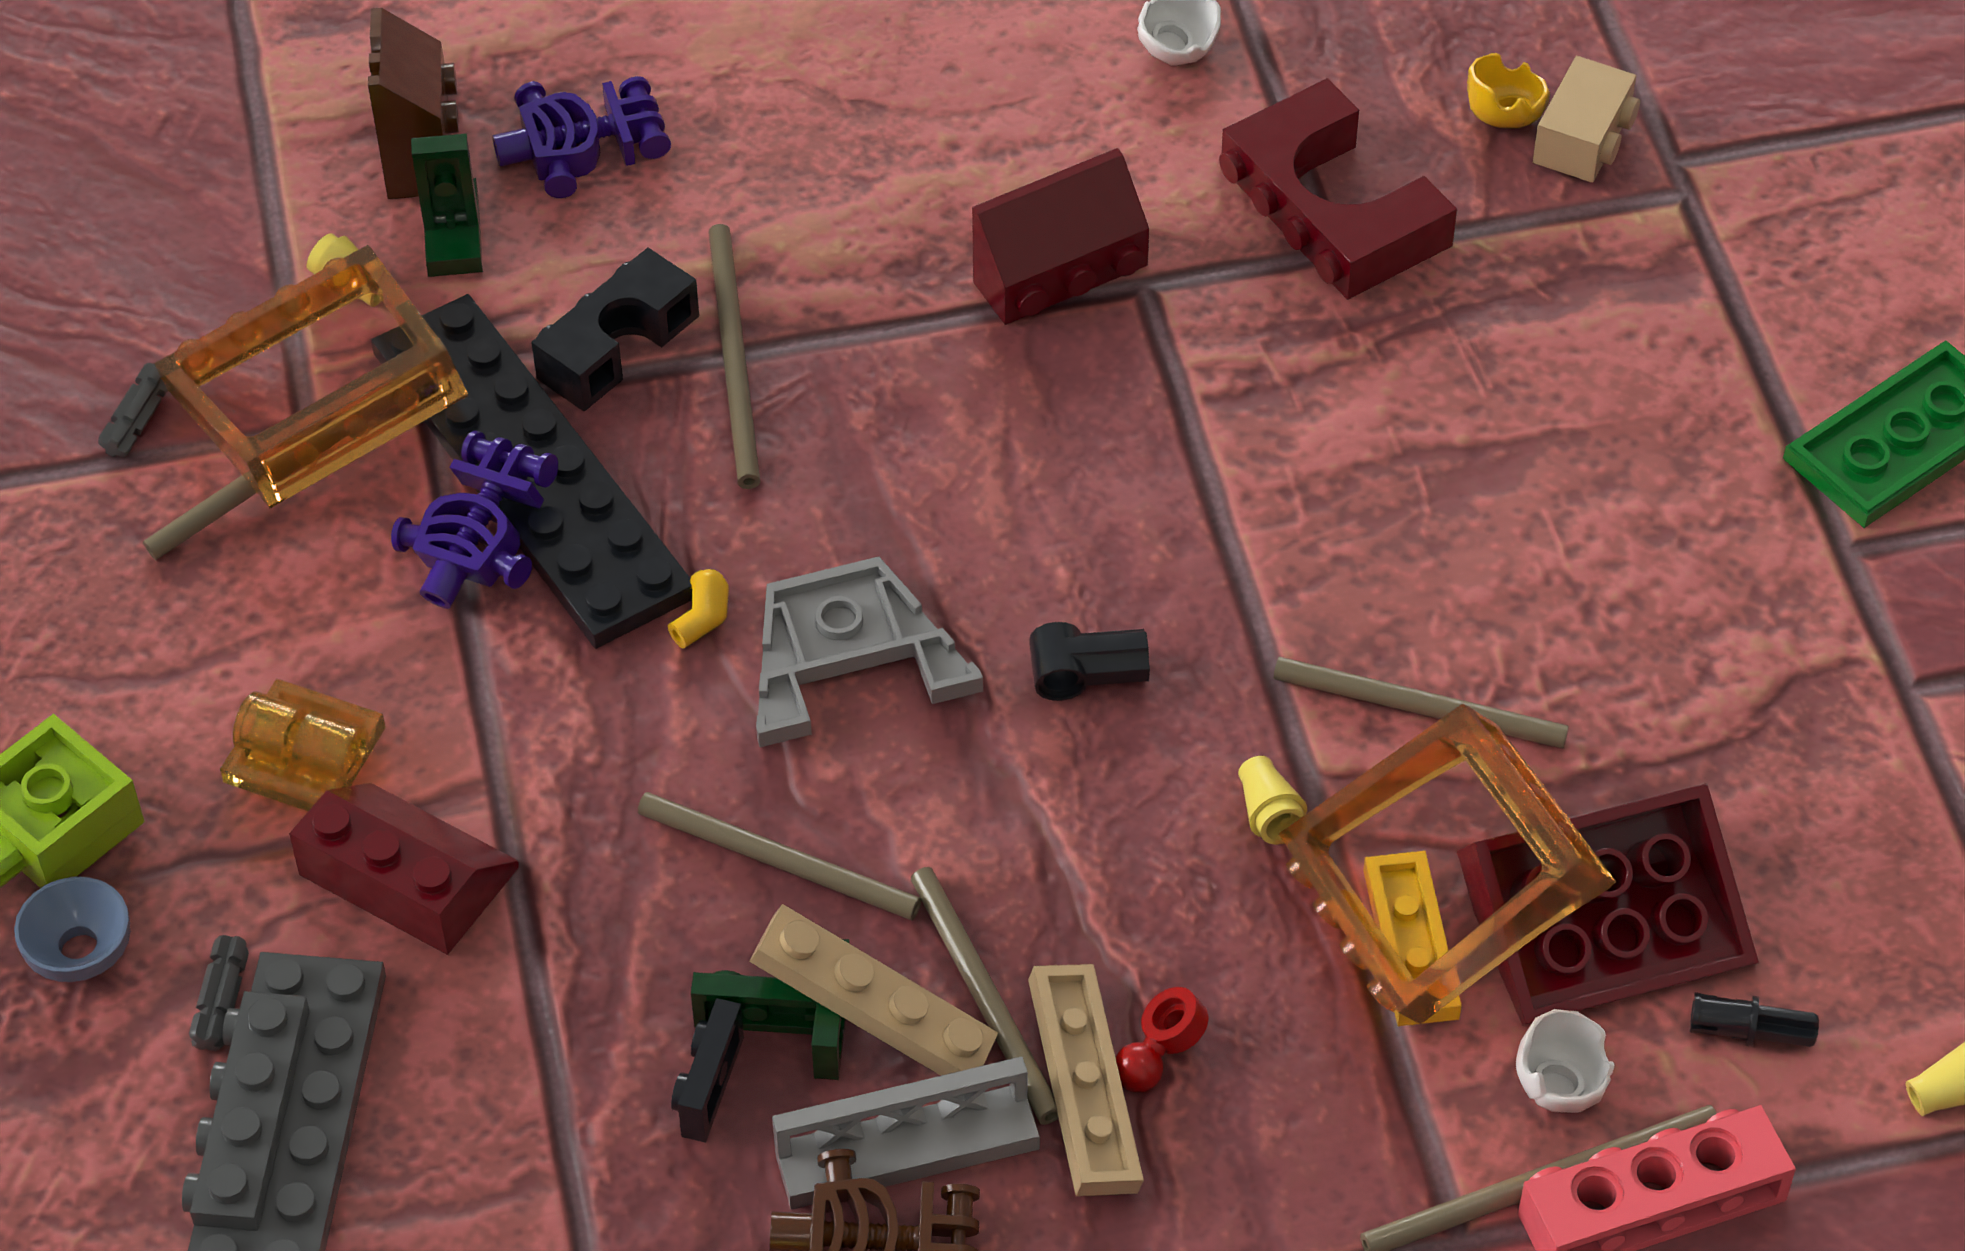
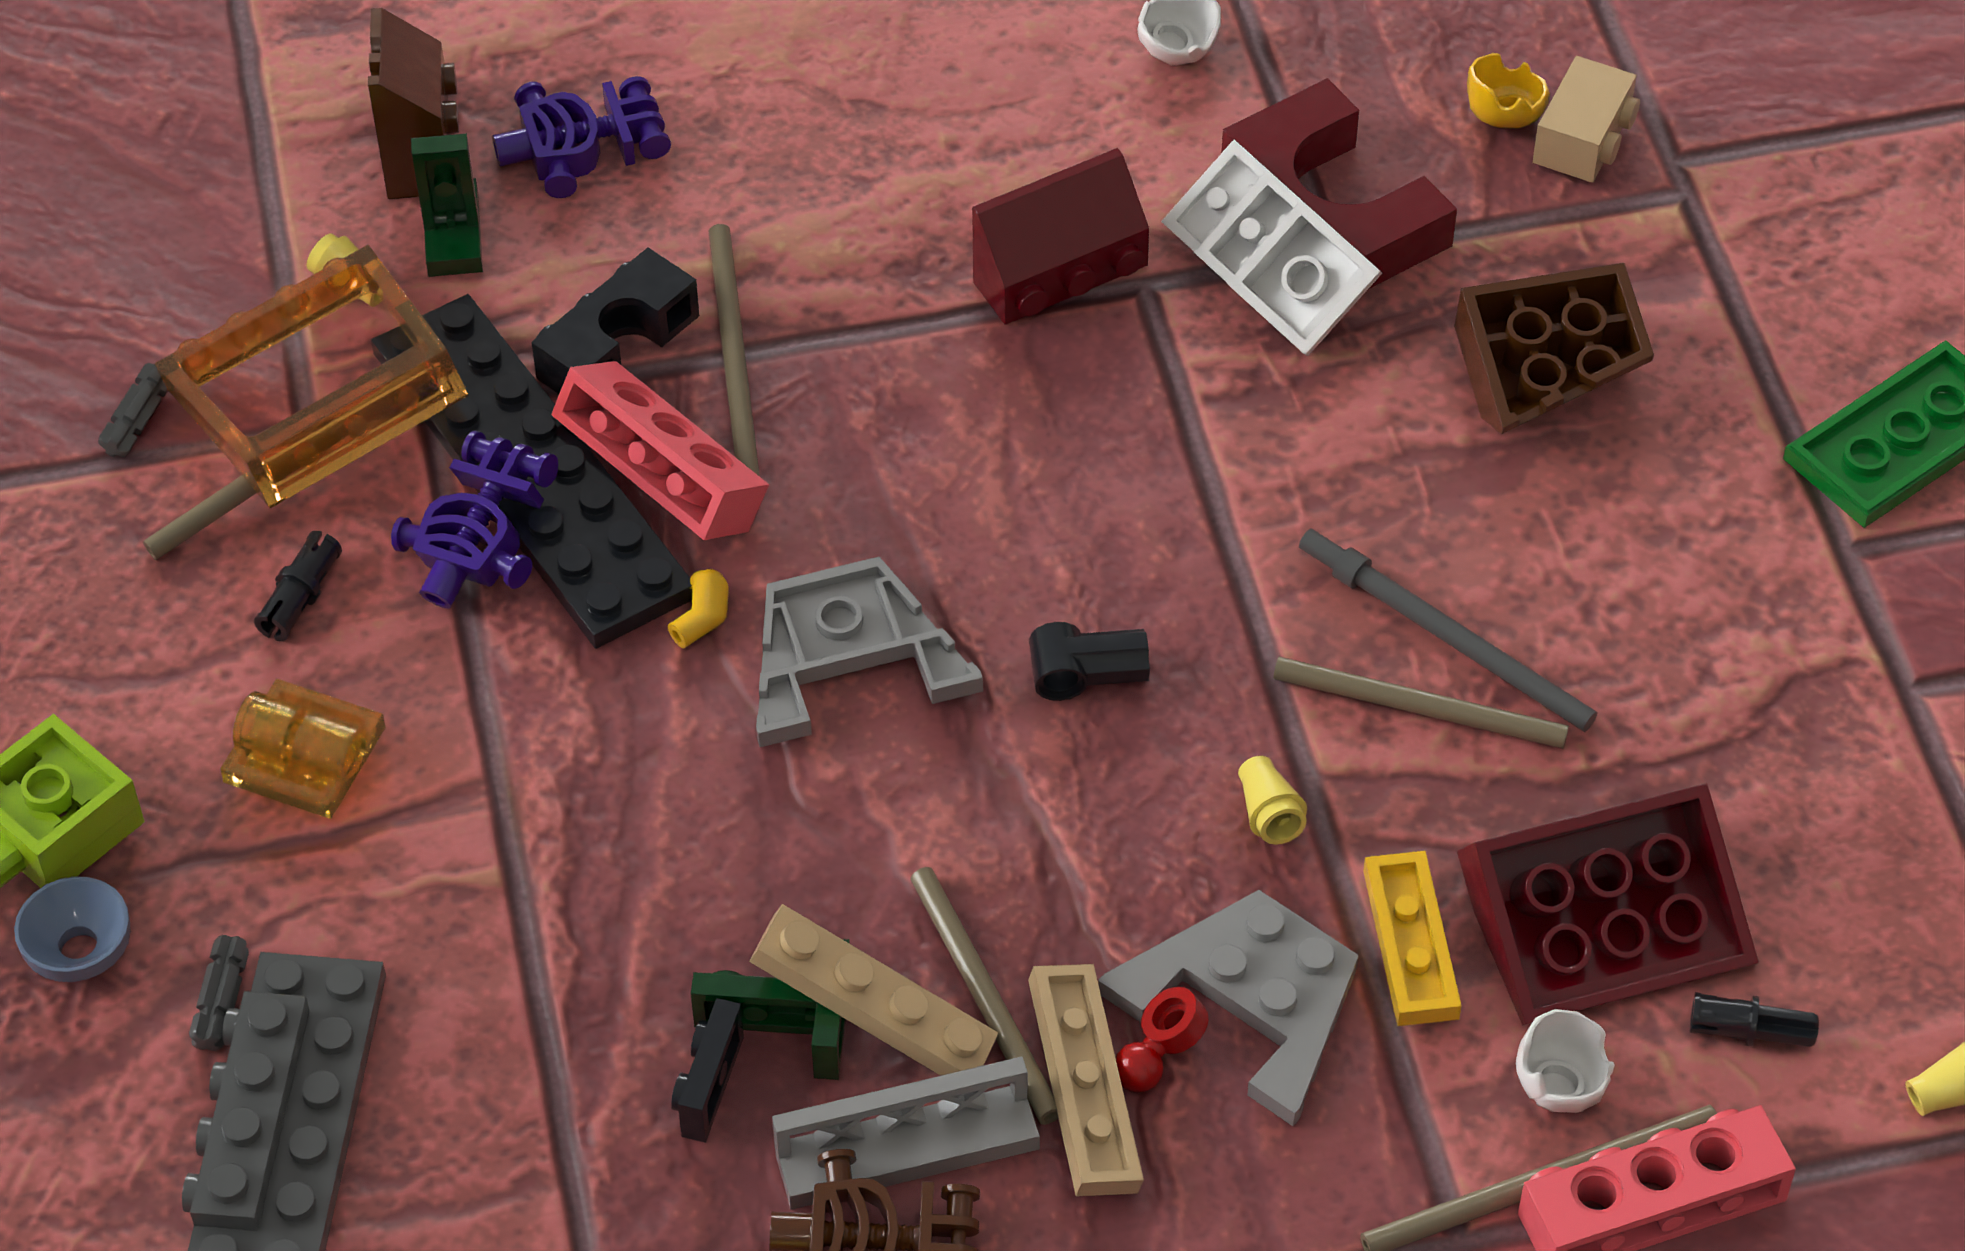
dark red slope [289,783,519,955] -> none
dark tan piece [638,792,921,921] -> none
clear orange windscreen [1279,704,1616,1024] -> none
none -> black pin [254,531,342,641]
none -> coral brick [551,361,769,540]
none -> light grey wing [1098,890,1359,1126]
none -> white slope [1161,140,1382,357]
none -> dark grey bar [1299,528,1598,732]
none -> reddish brown wedge [1454,263,1654,434]

